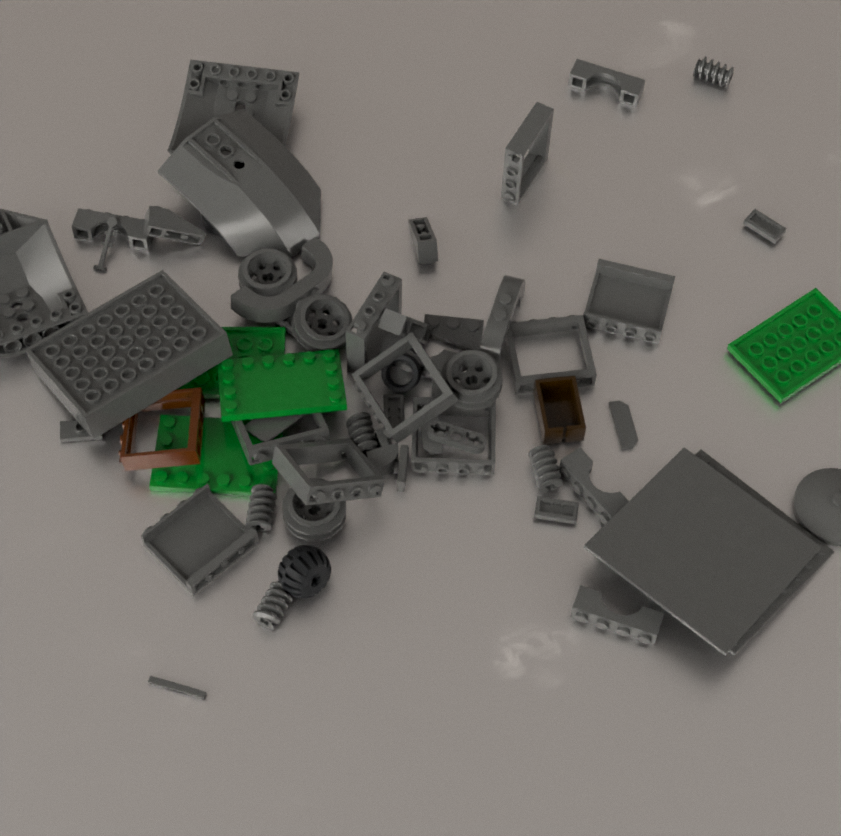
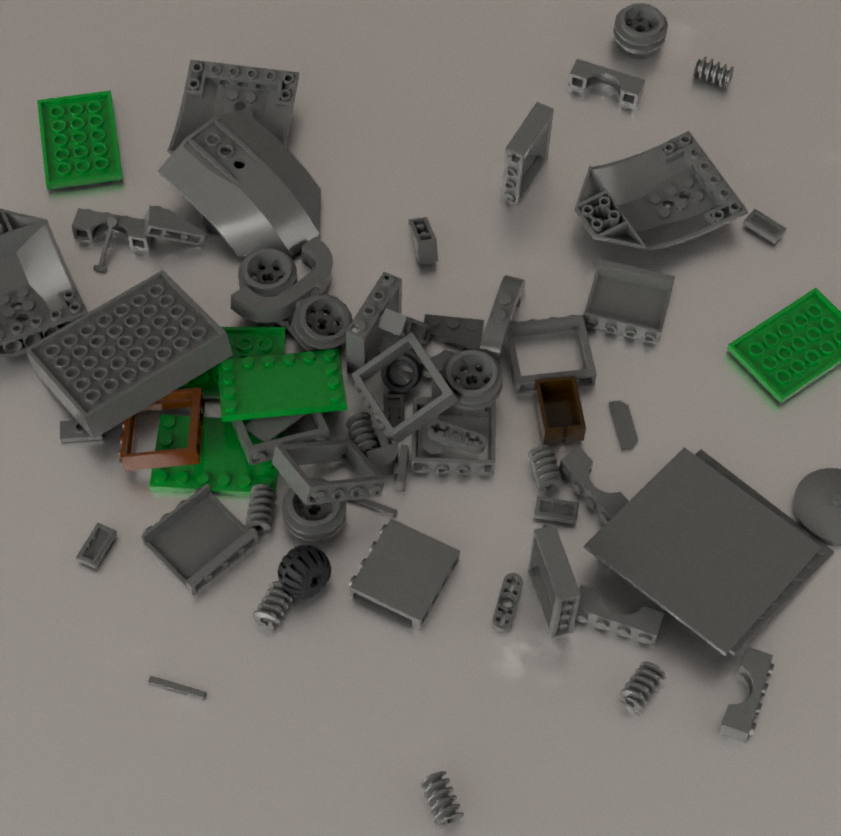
none -> green plate [37,90,123,190]
none -> dark grey plate [76,523,117,569]
none -> dark grey panel [348,519,460,630]
none -> dark grey piece [349,499,397,516]
none -> dark grey piece [421,771,464,825]
none -> dark grey beam [492,573,523,633]
none -> dark grey window [527,525,581,638]
none -> dark grey wedge [575,131,748,250]
none -> dark grey wheel [613,3,668,55]
none -> dark grey piece [620,661,666,713]
none -> dark grey arch [719,646,774,742]

